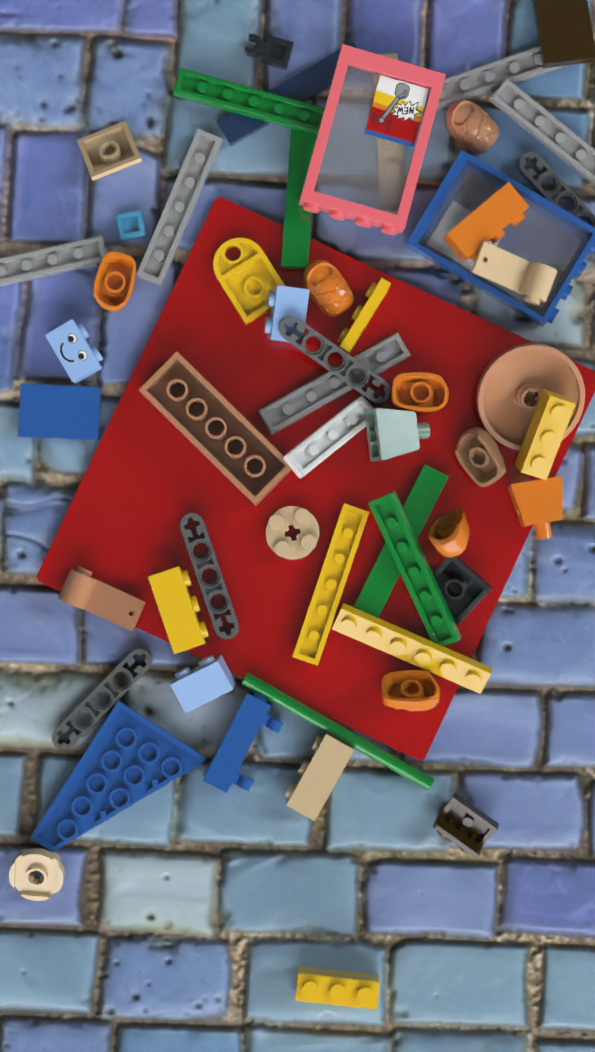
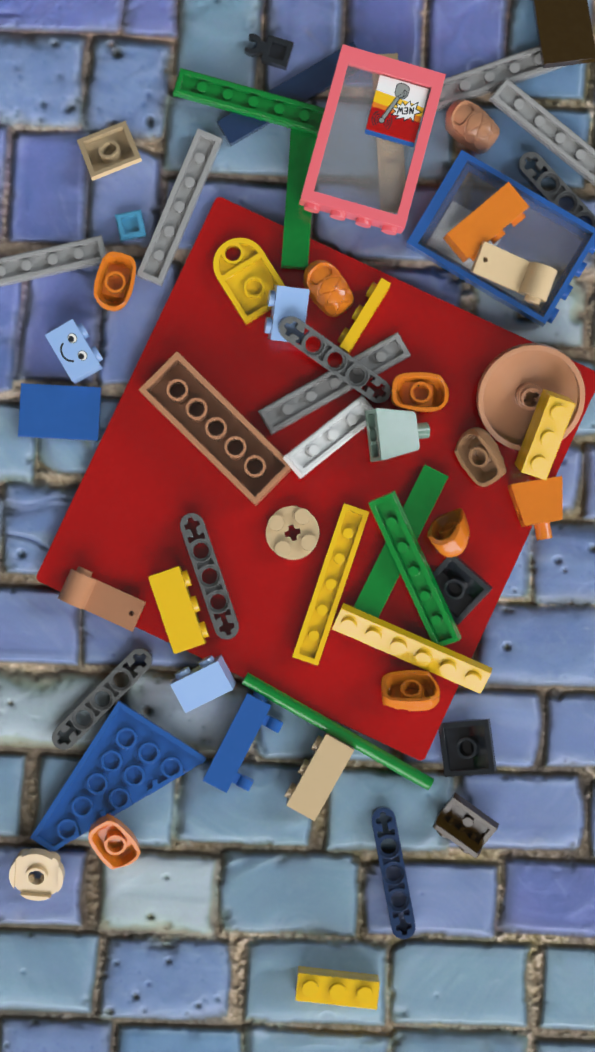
none -> orange piece [88,814,140,870]
none -> dark blue beam [371,806,416,939]
none -> black slope [439,719,497,777]

